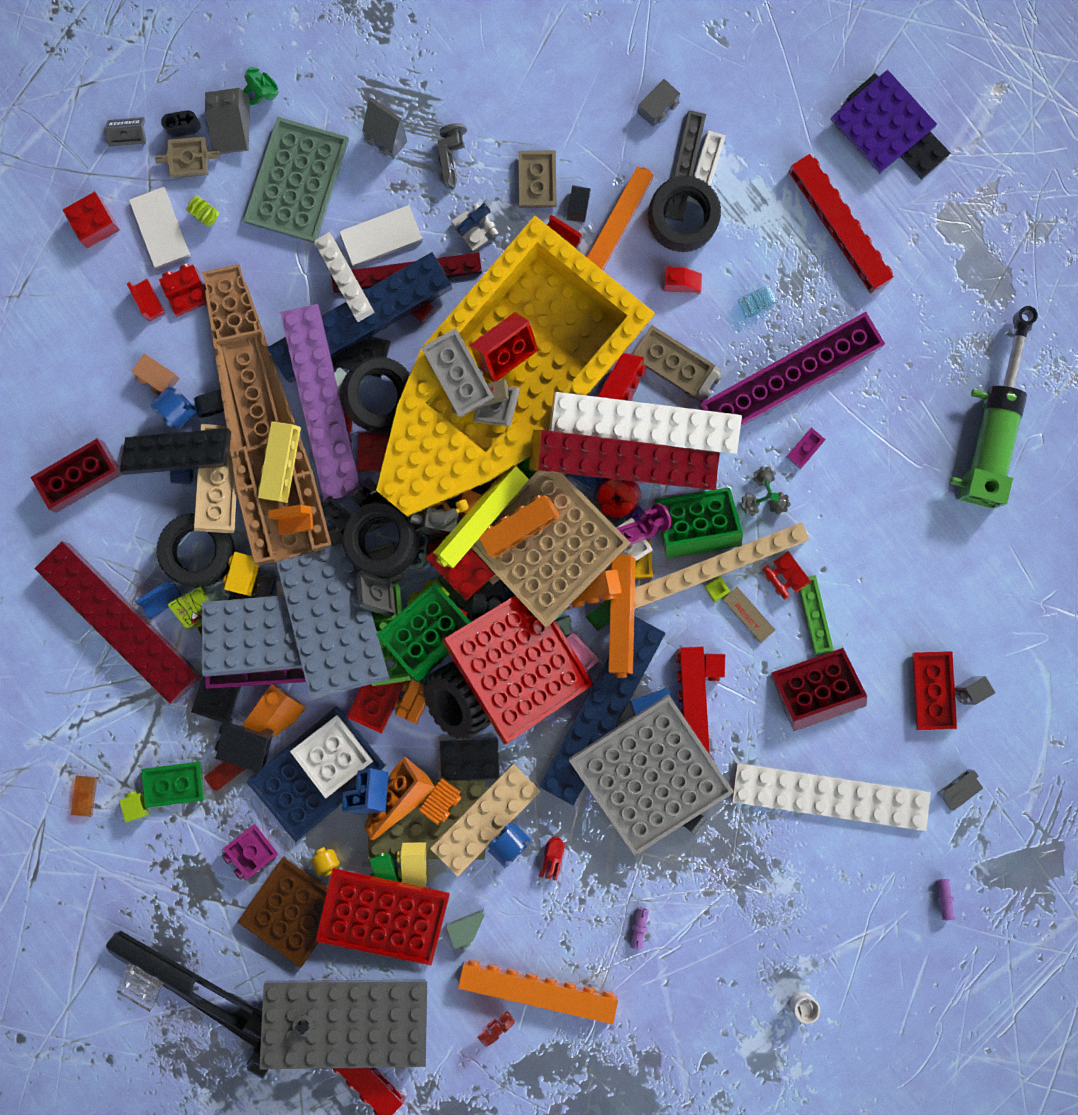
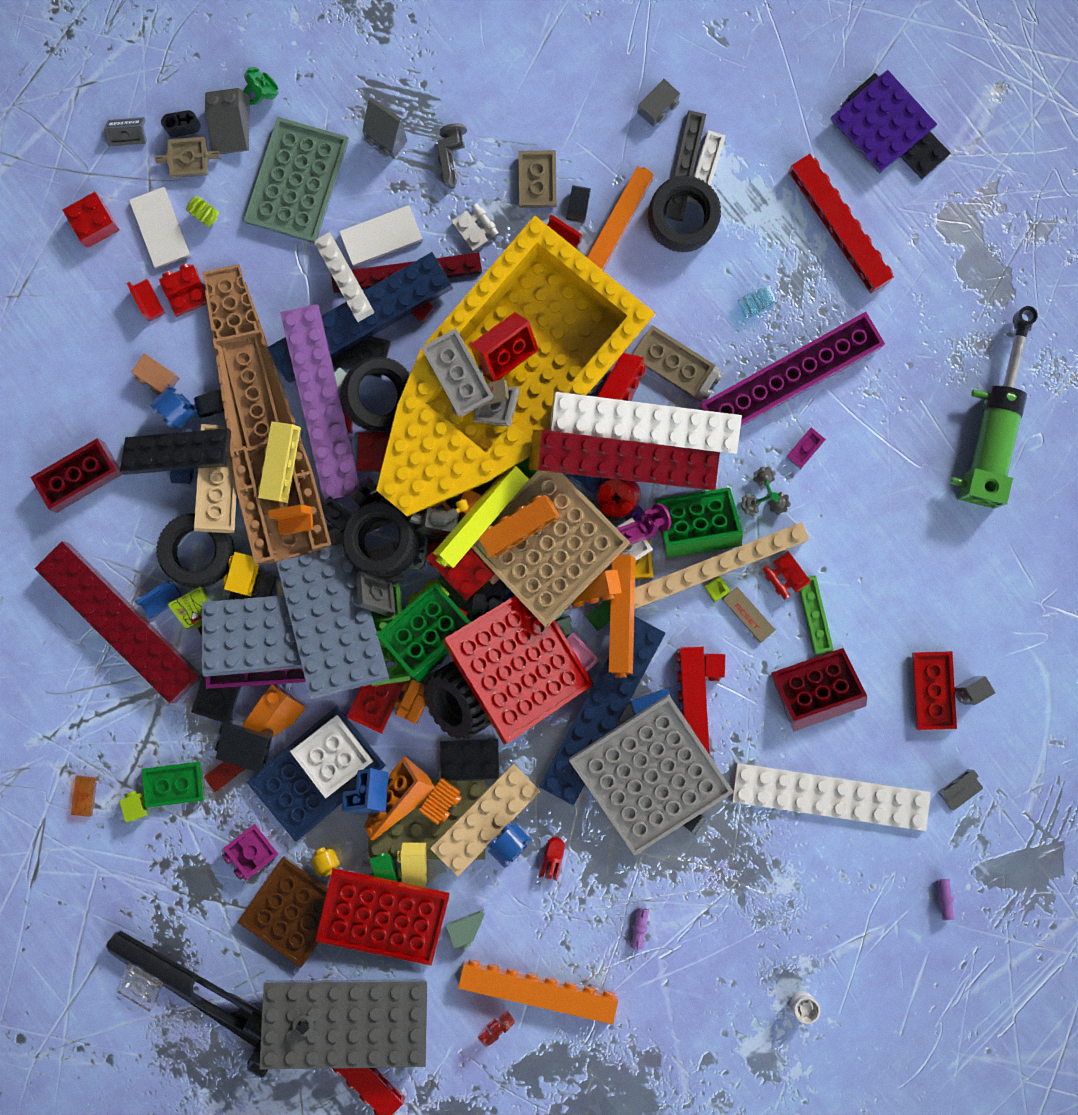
dark blue pin [455,203,491,236] -> none
red slope [664,266,702,293] -> none

